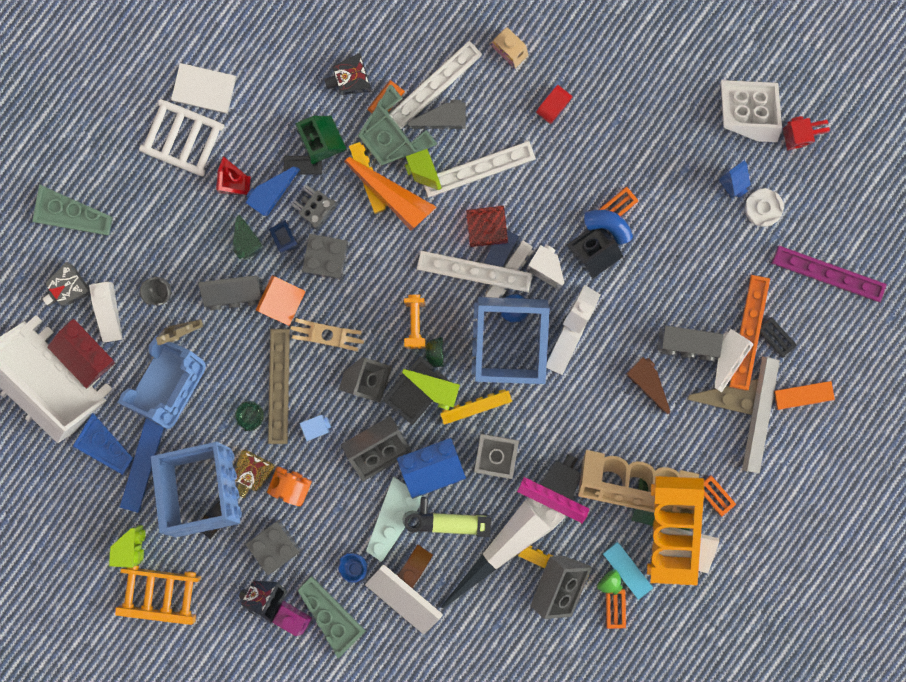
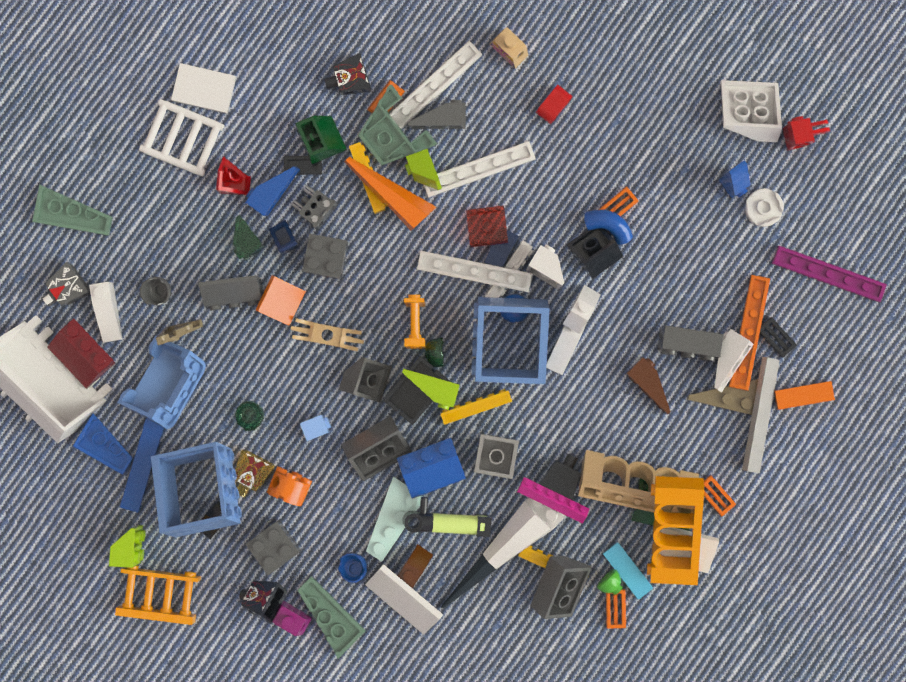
dark tan tile [268,329,290,444] -> none

